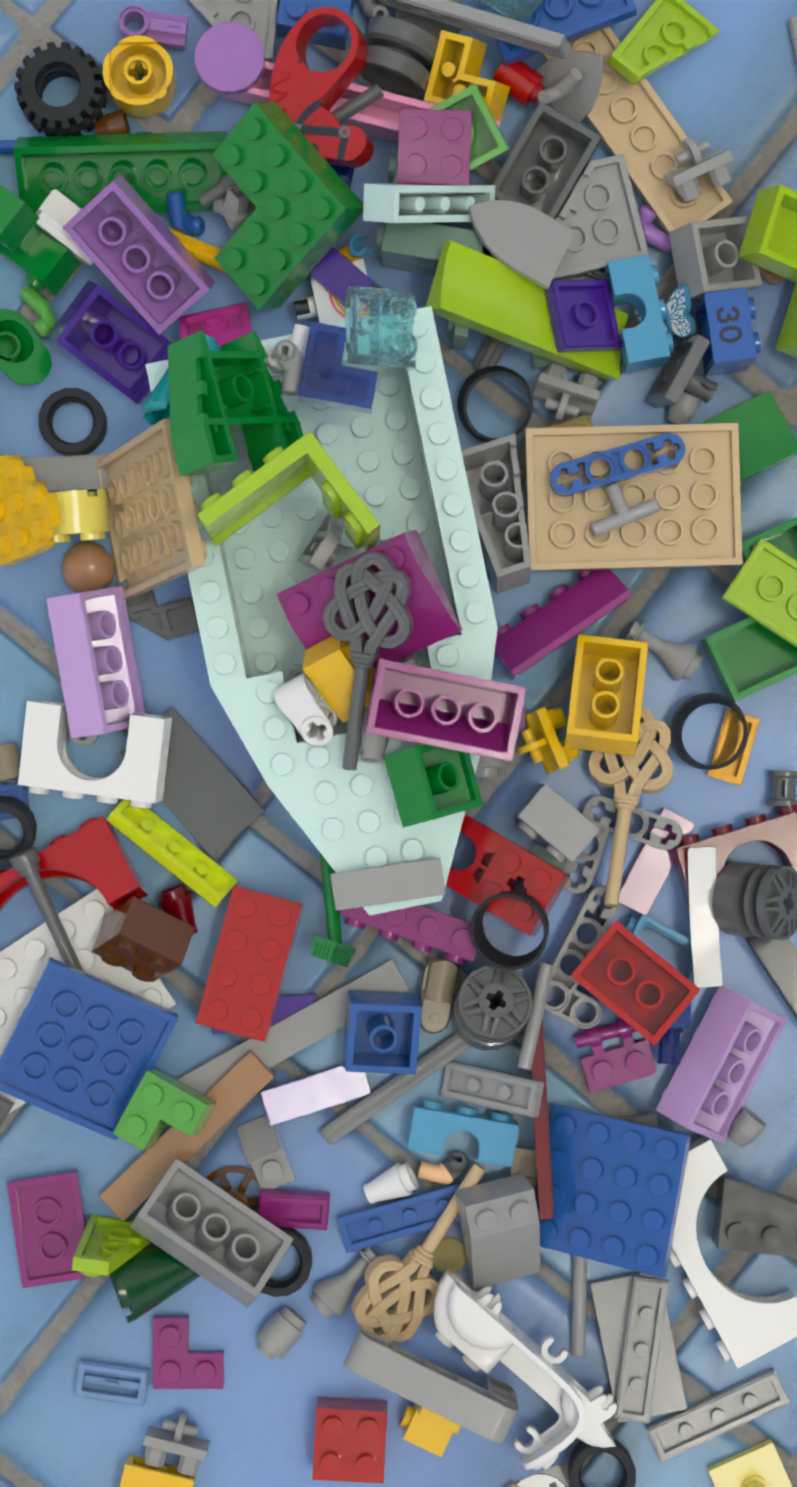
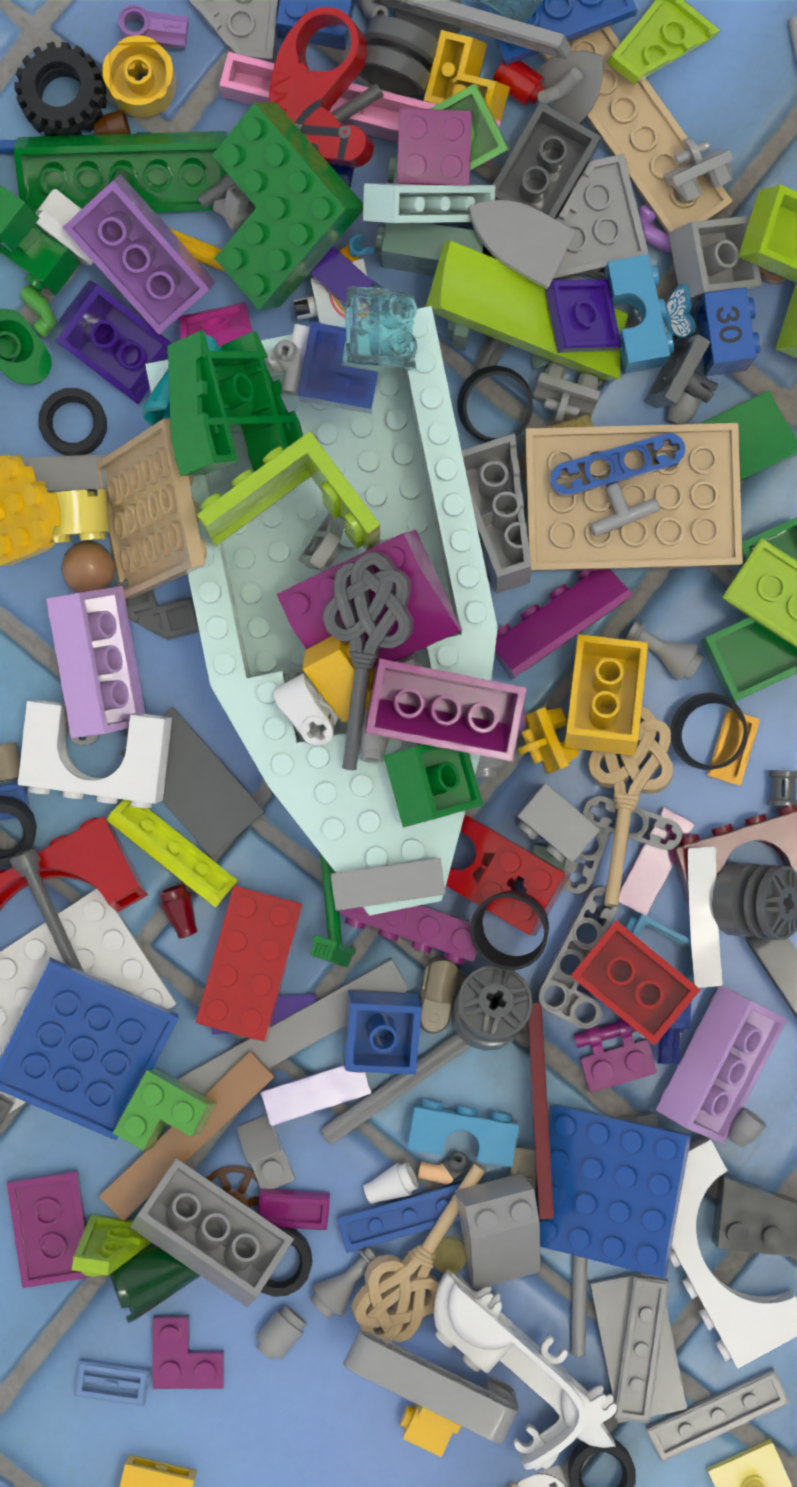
reddish brown brick [91,896,195,982] -> none
light grey hips [143,1412,210,1477] -> none
blue arm [166,191,205,237] -> none
medium lavender tile [194,22,265,95] -> none
red brick [312,1397,388,1484] -> none
light grey tile [440,1061,544,1118] -> none
light grey bar [517,963,554,1070] -> none

